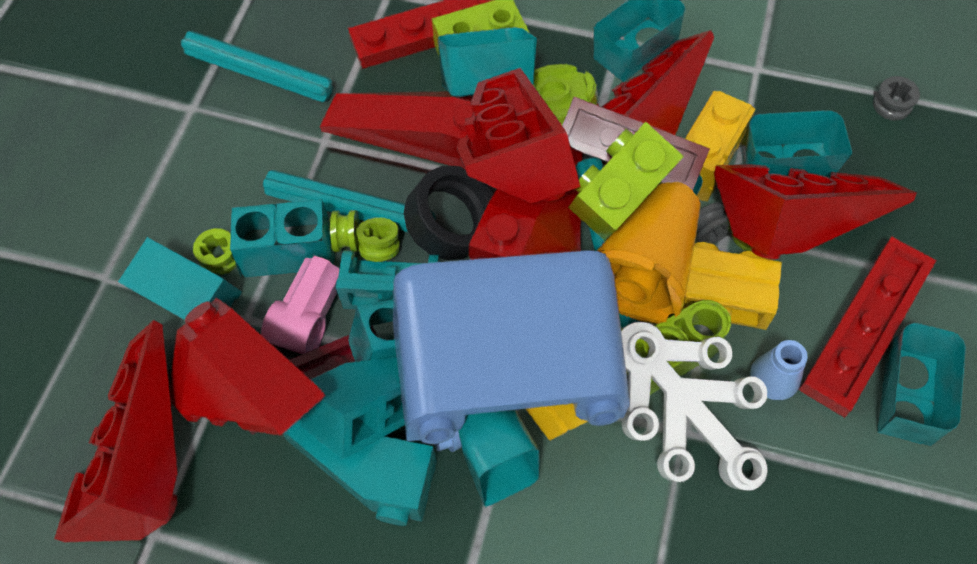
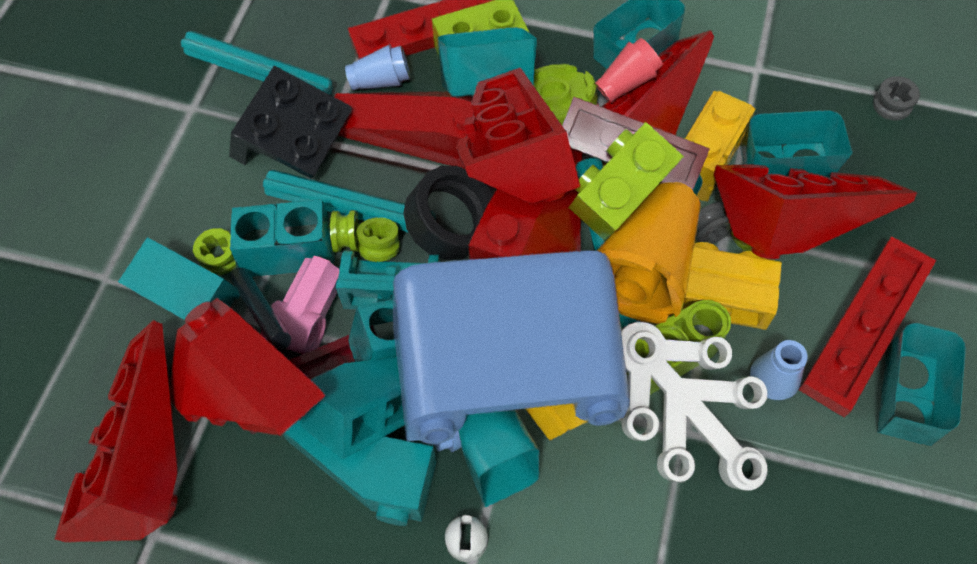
none -> black bracket [229,65,352,178]
none -> black bar [230,267,291,351]
none -> light blue cone [345,44,411,91]
none -> white hinge [445,515,488,562]
none -> coral cone [595,38,663,103]

